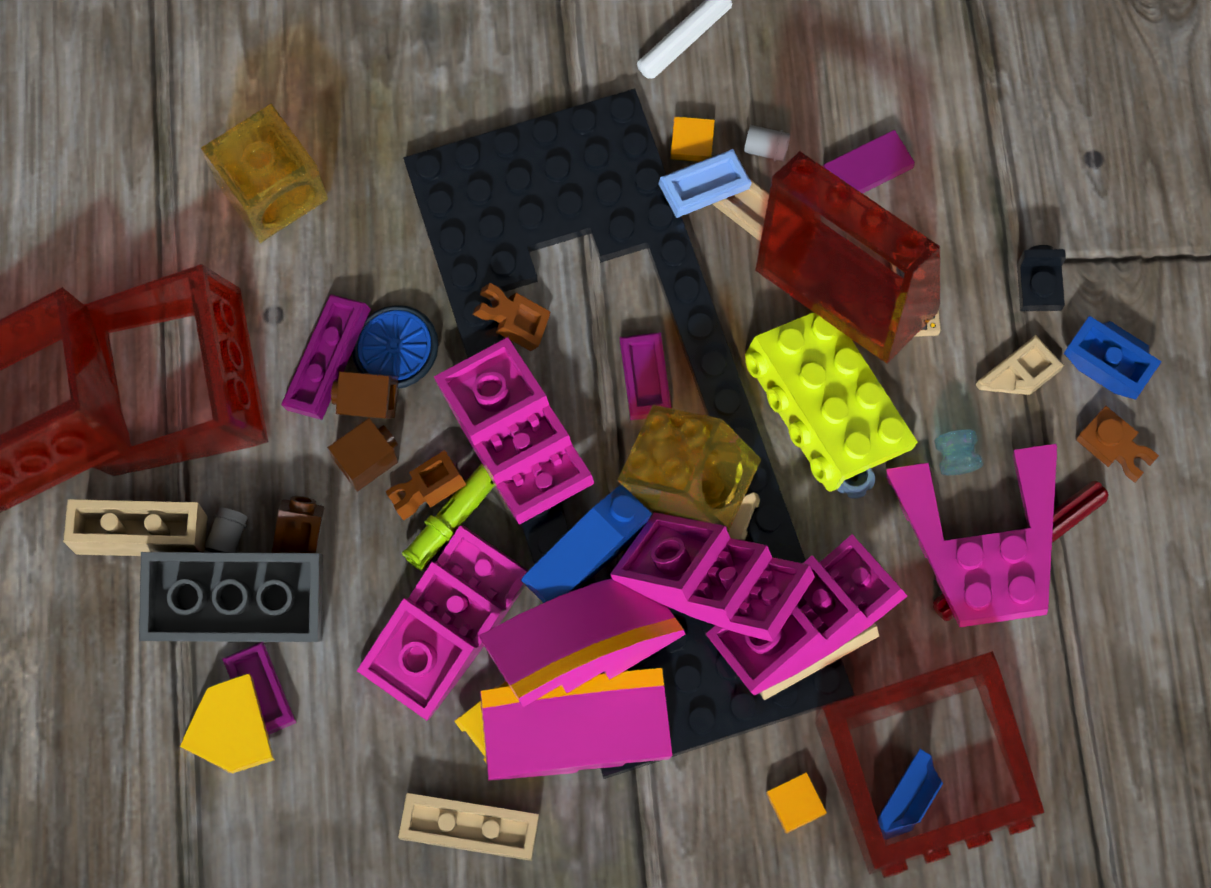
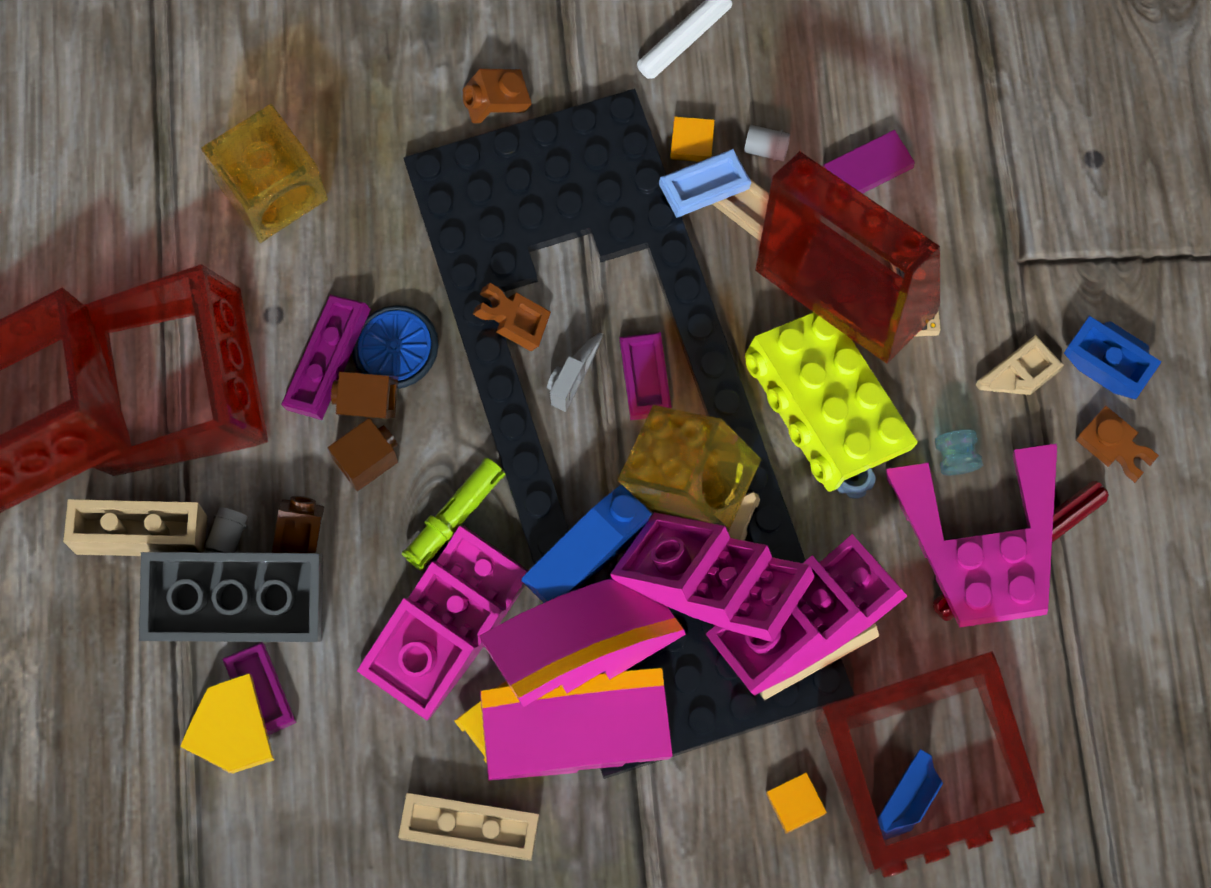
dark orange plate [385,450,467,521] -> none
dark pink slope [434,337,595,525] -> none
black bracket [1017,245,1066,311] -> none
none -> dark orange bracket [463,69,532,123]
none -> light grey plate [547,333,603,412]

